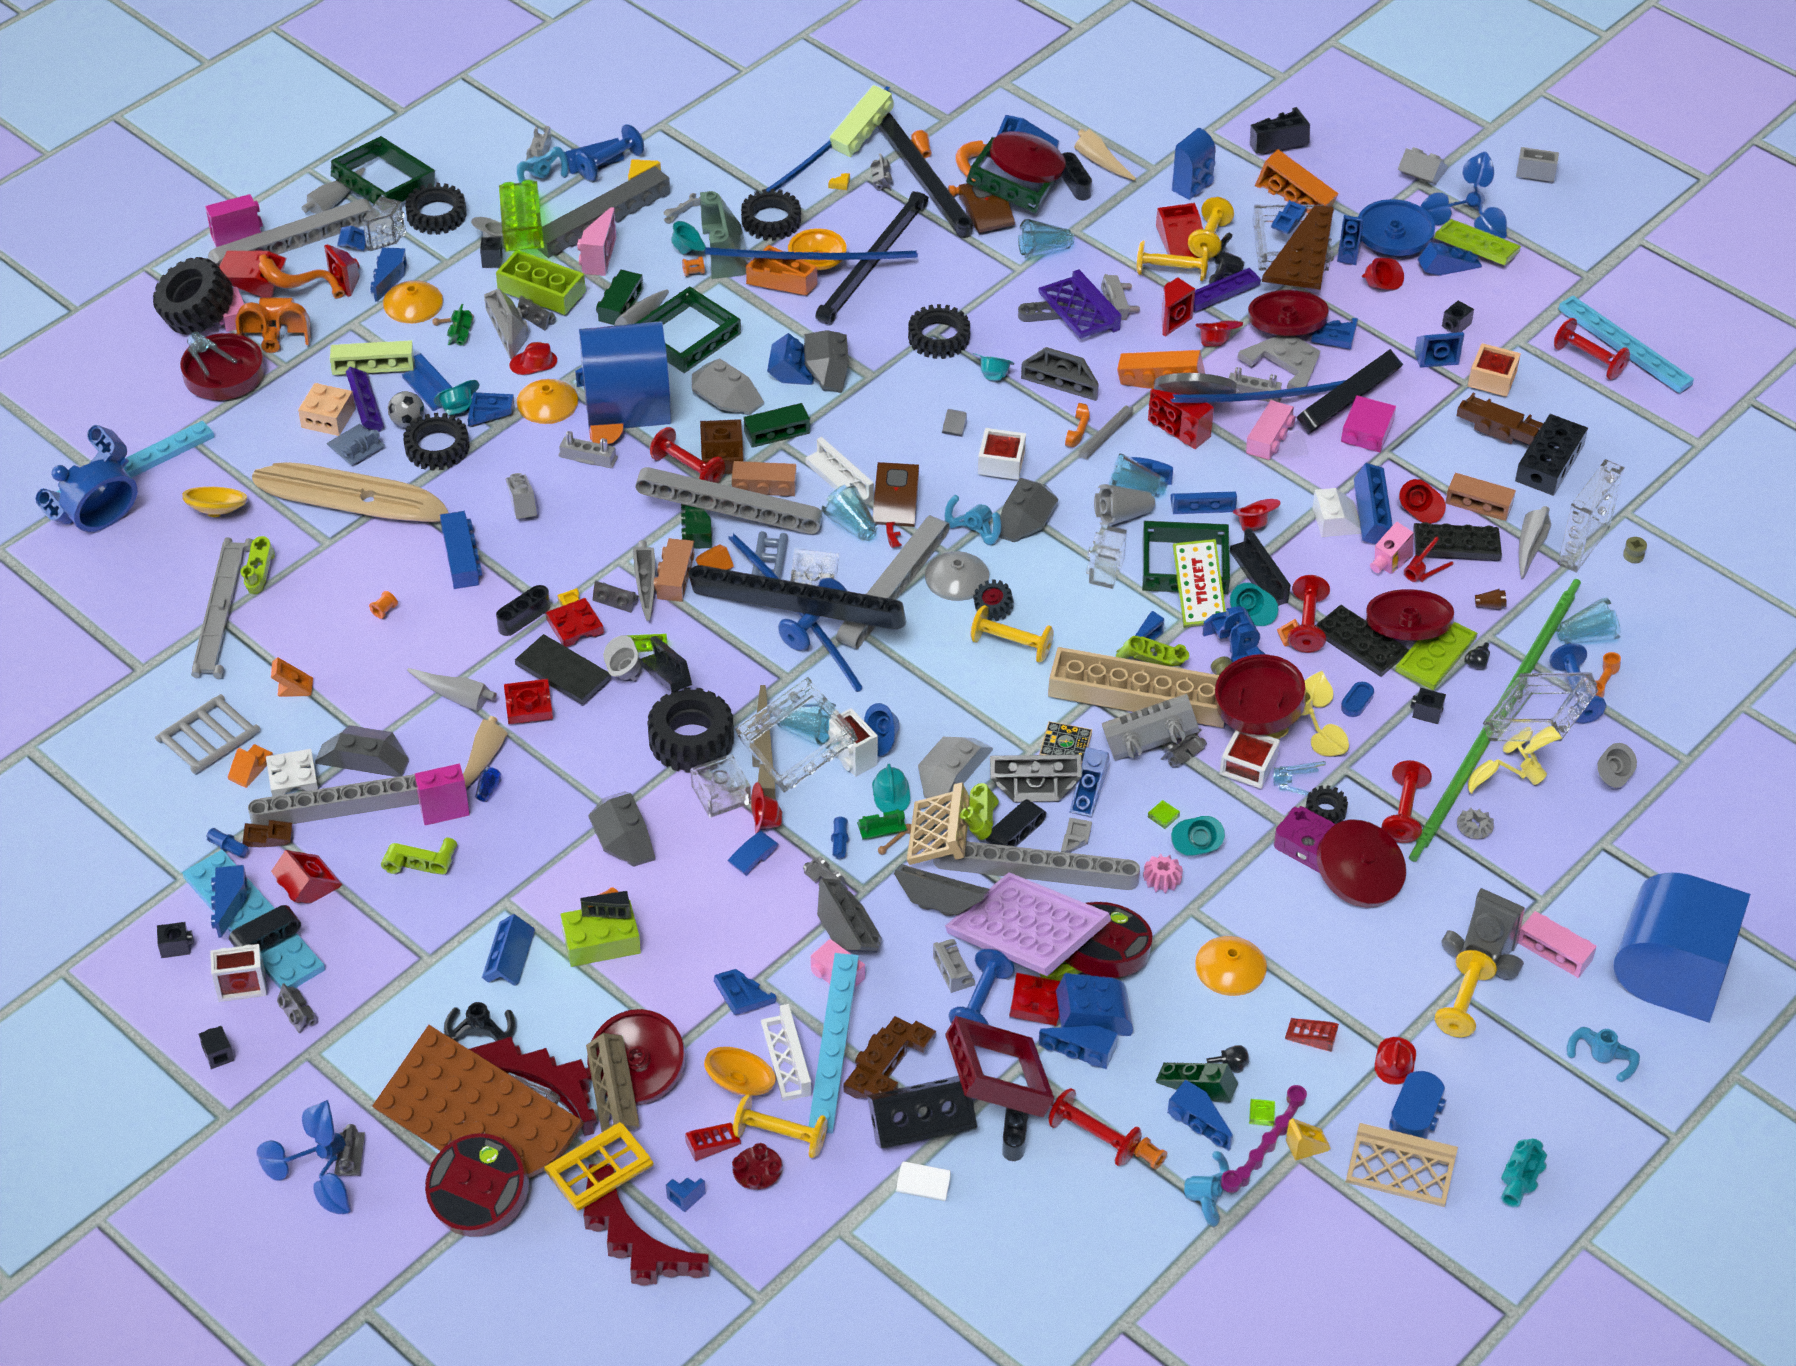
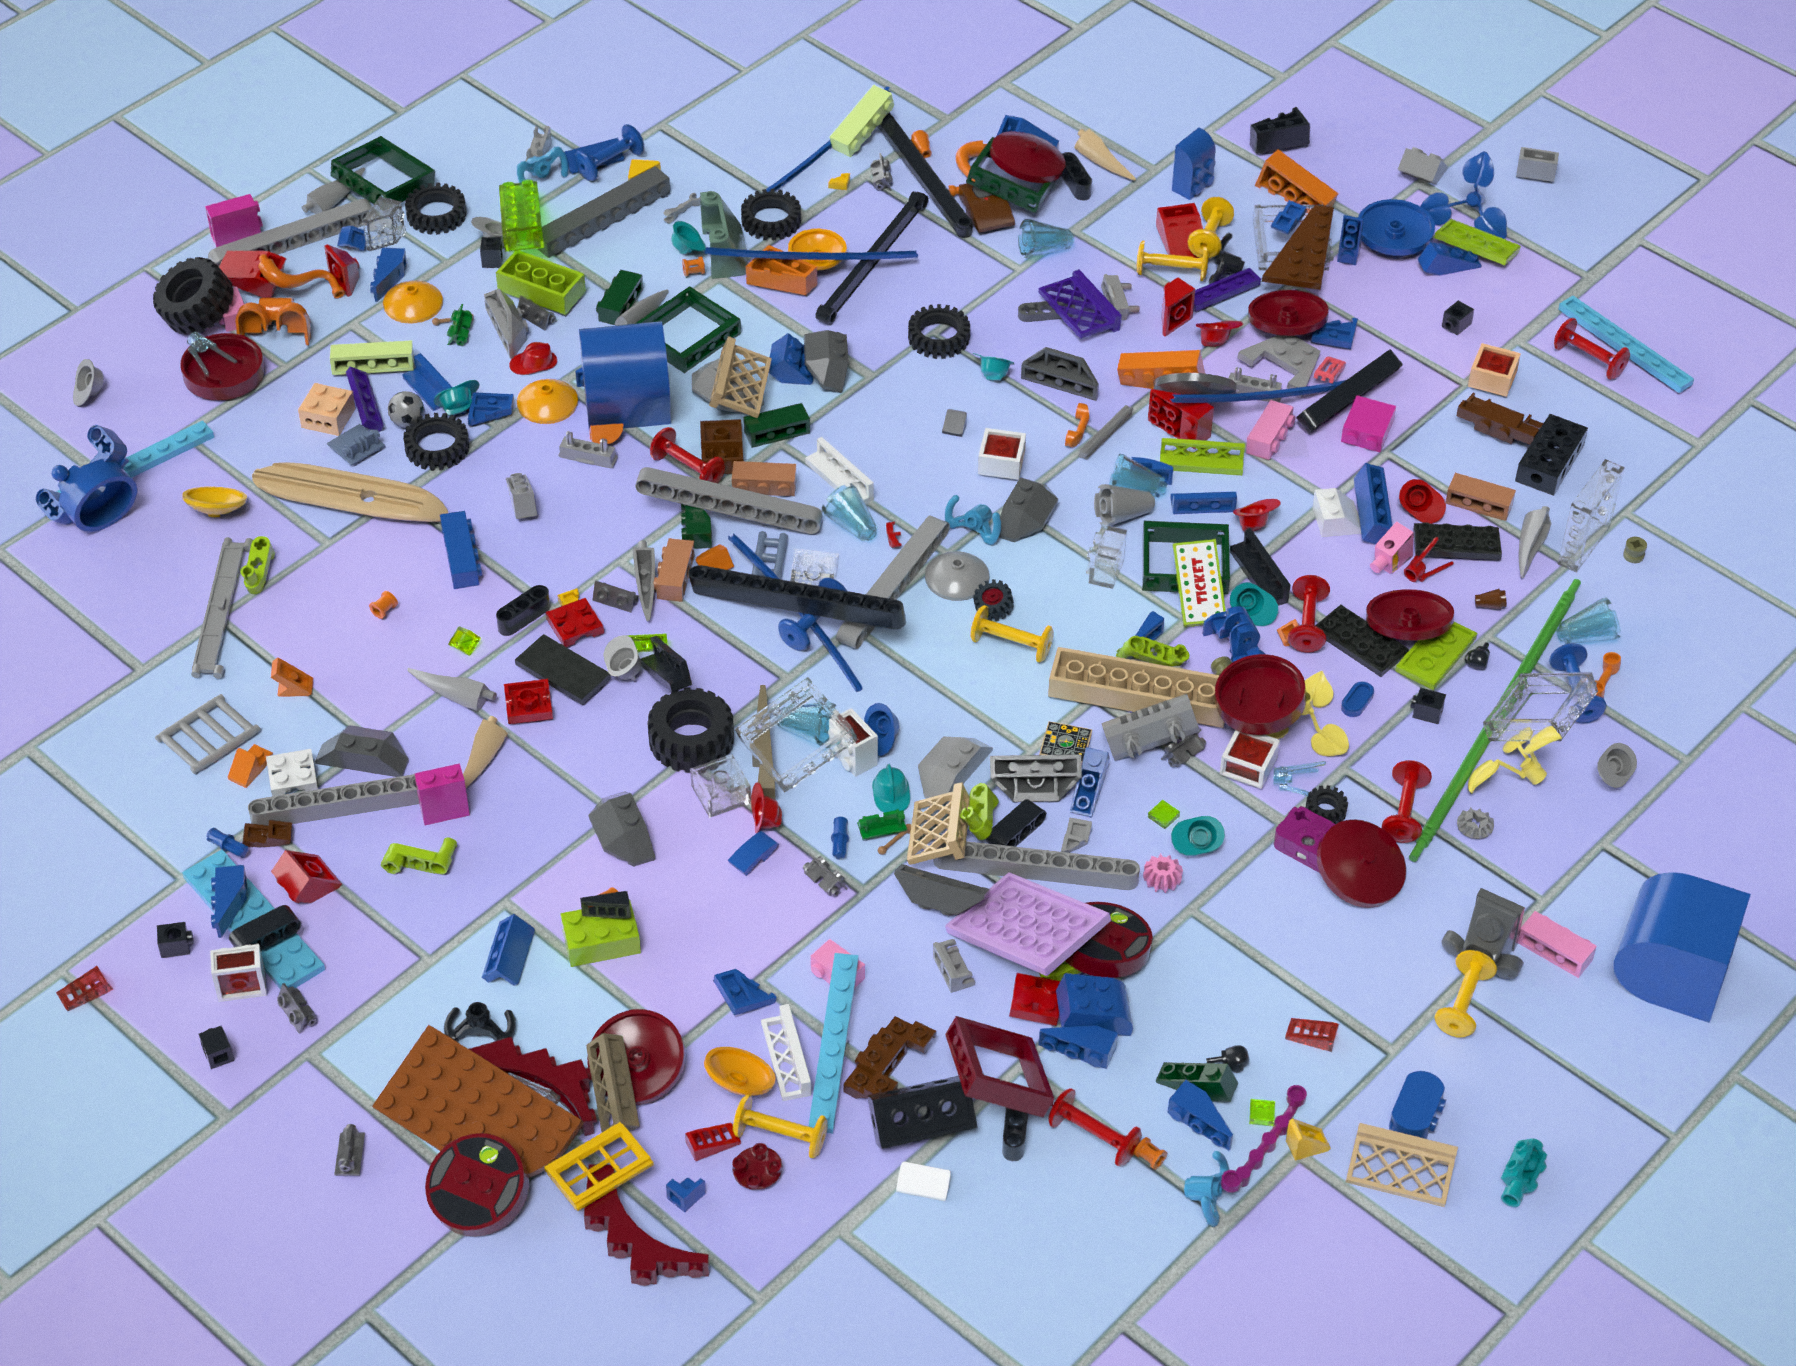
blue plant [256,1100,351,1214] -> none
orange bush [261,326,280,353] -> none
clear blue cone [475,767,501,802] -> none
bright pink slope [577,207,617,276] -> none
dark grey wedge [817,878,882,951] -> none
reddish brown slope [872,462,919,527] -> none
blue hose [948,949,1014,1025] -> none
light orange dish [1195,936,1267,996] -> none
red piece [1362,258,1404,290] -> none
red piece [1374,1037,1416,1085] -> none
blue slope [1414,332,1464,368] -> none
dark azure piece [1567,1027,1640,1082] -> none
none -> clear red slope [56,966,113,1011]
none -> light grey piece [73,359,104,406]
none -> clear neon green slope [448,626,481,656]
none -> tan fence [709,336,772,418]
none -> lime fence [1160,438,1245,476]
none -> coral tile [1314,356,1346,384]

